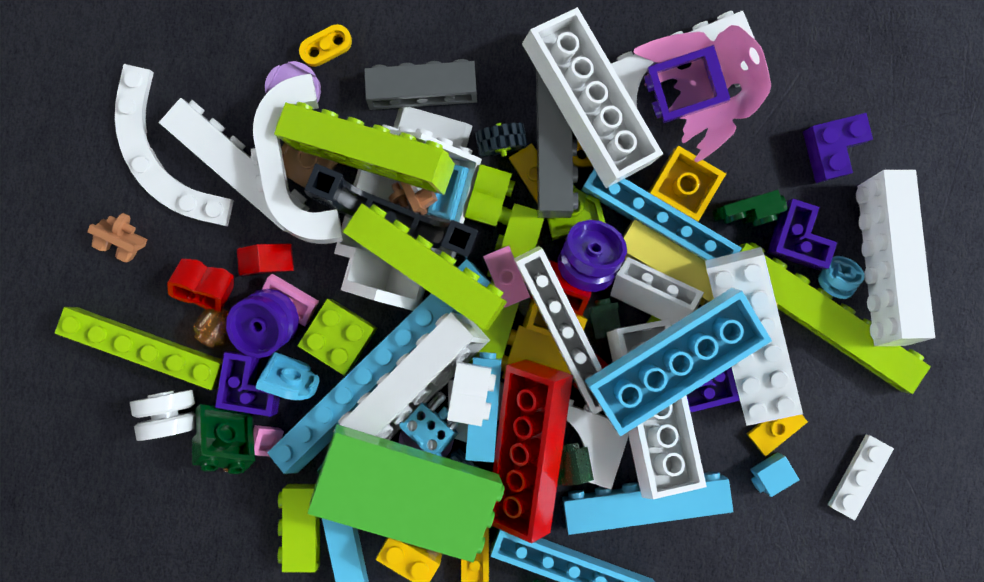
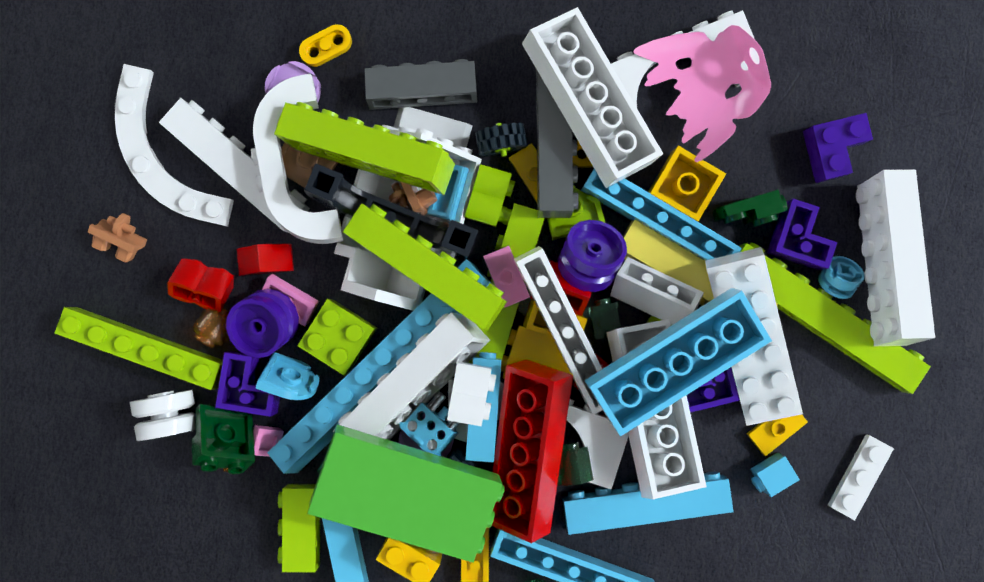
dark purple window [644,45,731,124] -> none

